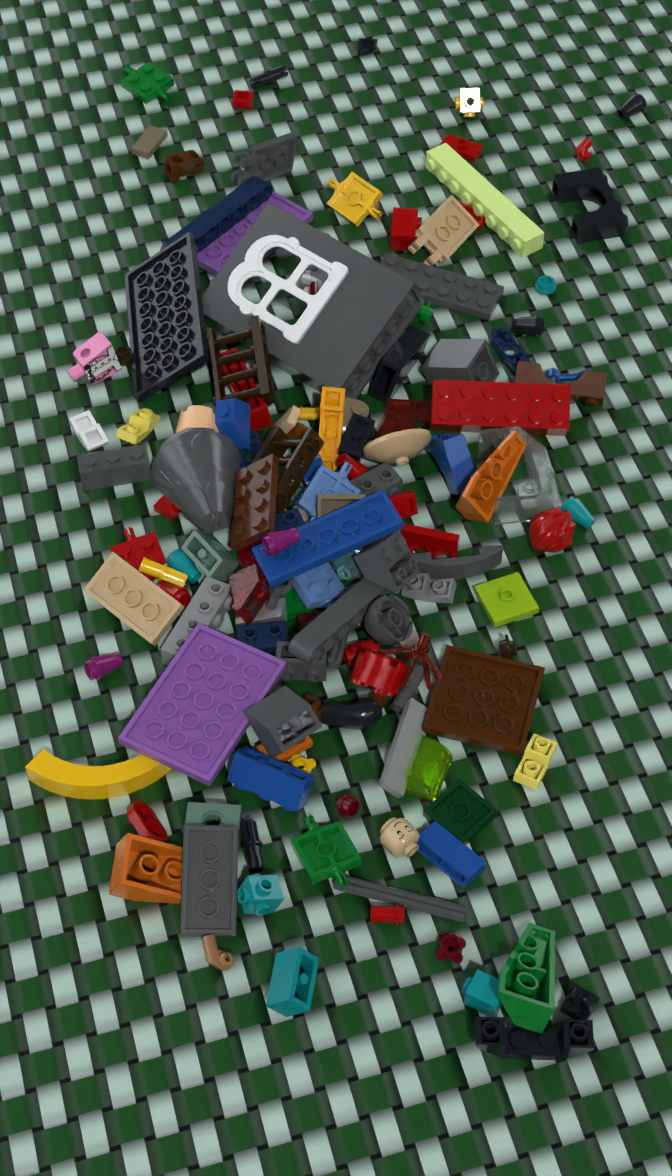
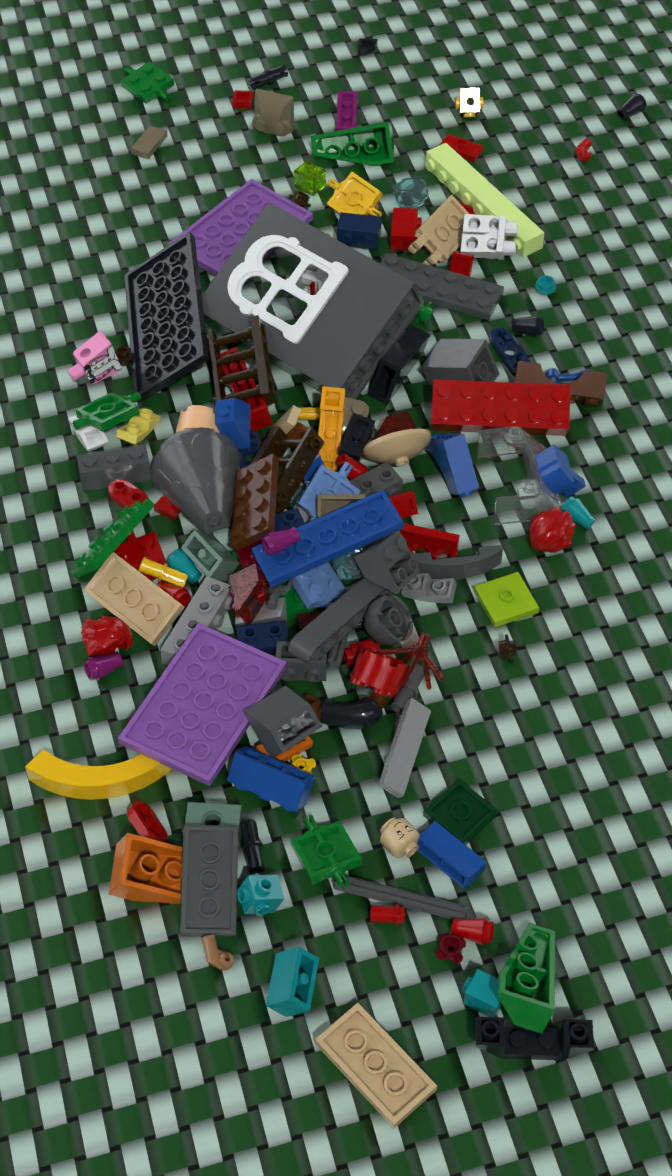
dark blue beam [160,176,273,253] -> none
reddish brown leg [164,150,205,183] -> none
dark grey tile [230,132,298,186] -> none
dark red plate [336,793,360,818] -> none
clear red plate [385,398,432,423] -> none
clear neon green brick [406,737,453,801] -> none
reddish brown plate [422,645,545,756] -> none
orange wedge [455,431,527,523] -> none
light yellow slope [513,734,558,790] -> none
black arch [552,167,628,244] -> none
black tile [560,984,600,1020] -> none
none -> green plate [70,498,155,578]
none -> green plate [73,391,141,431]
none -> red hair [81,616,133,657]
none -> red plate [108,479,148,508]
none -> dark tan slope [252,89,294,136]
none -> dark brown plate [289,191,311,208]
none -> clear neon green brick [294,160,326,196]
none -> green wedge [311,122,394,166]
none -> tan plate [315,1003,437,1129]
none -> magenta plate [336,91,357,131]
none -> dark blue brick [337,212,382,249]
none -> clear light blue hair [392,176,429,209]
none -> red tile [450,251,474,277]
none -> red cone [452,918,494,946]
none -> white hips [461,214,518,260]
none -> blue brick [535,444,586,498]

